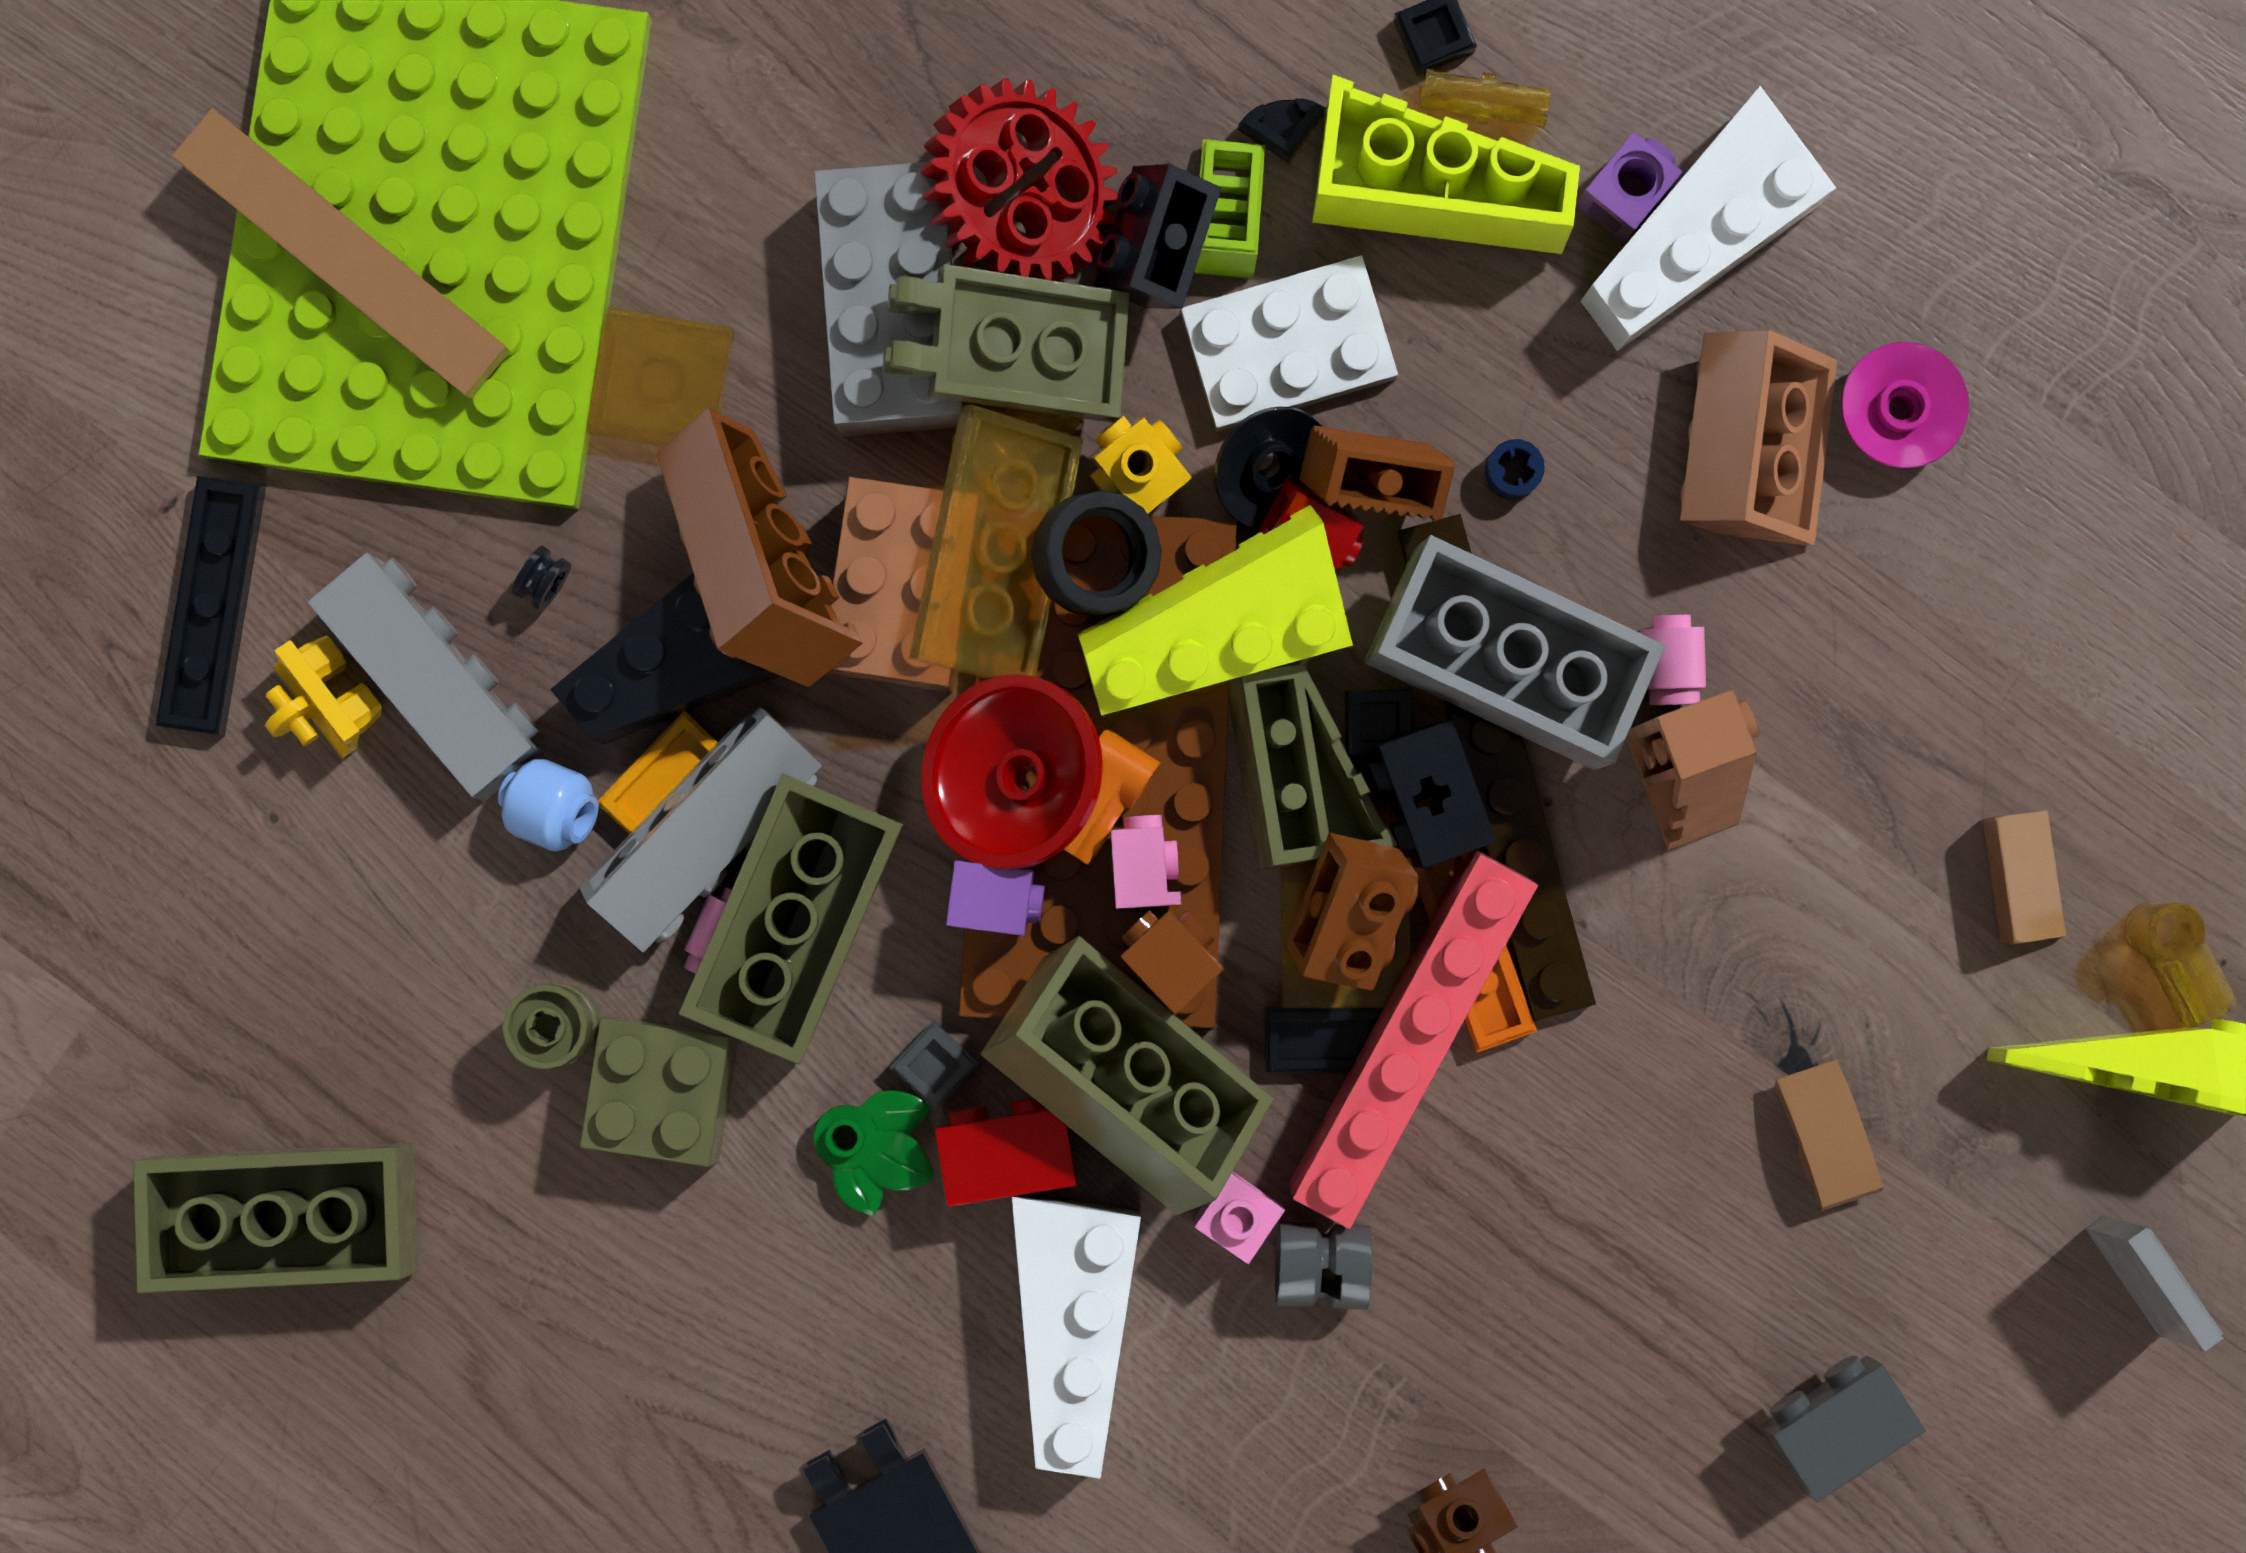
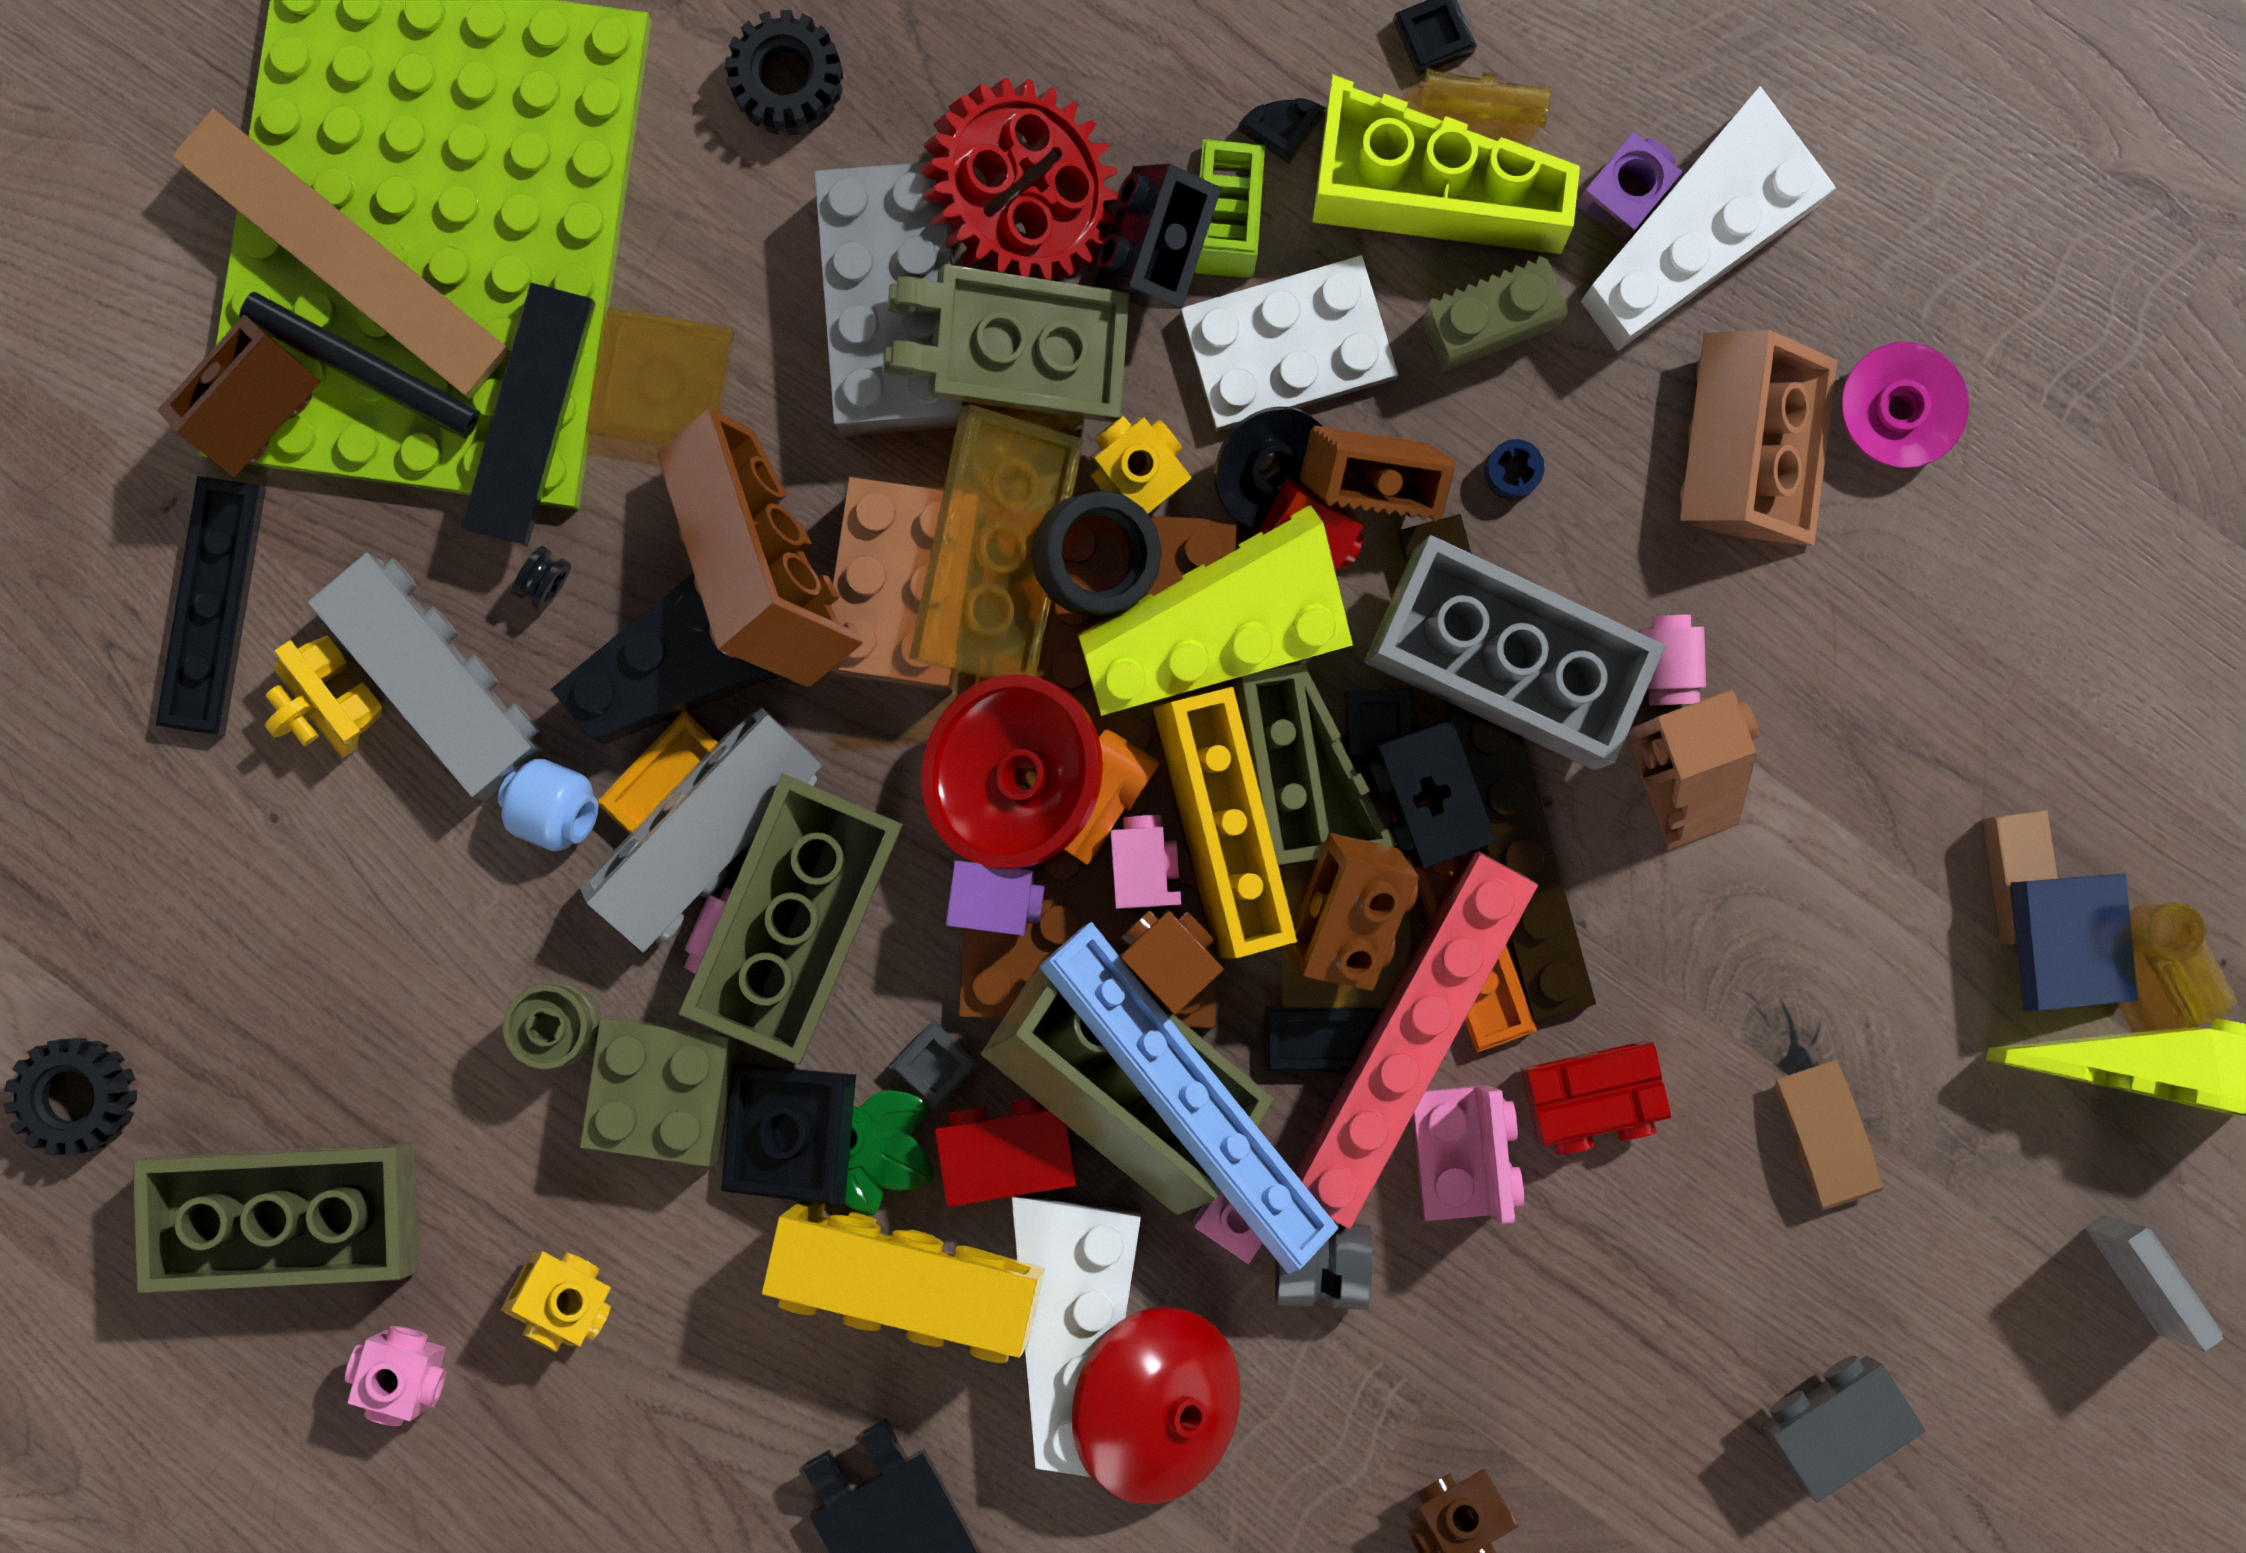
none -> black tyre [4,1038,137,1156]
none -> reddish brown brick [157,314,321,477]
none -> black piece [239,292,480,439]
none -> bright pink brick [345,1326,446,1426]
none -> black tile [462,282,596,547]
none -> yellow brick [500,1251,611,1352]
none -> black tile [721,1063,856,1205]
none -> black tyre [725,10,843,136]
none -> yellow wedge [762,1201,1045,1363]
none -> light blue tile [1039,922,1338,1274]
none -> red dish [1072,1307,1241,1505]
none -> yellow brick [1153,687,1297,959]
none -> bright pink bracket [1412,1085,1524,1224]
none -> olive brick [1421,256,1568,373]
none -> red brick [1520,1041,1671,1155]
none -> dark blue tile [2011,873,2138,1011]

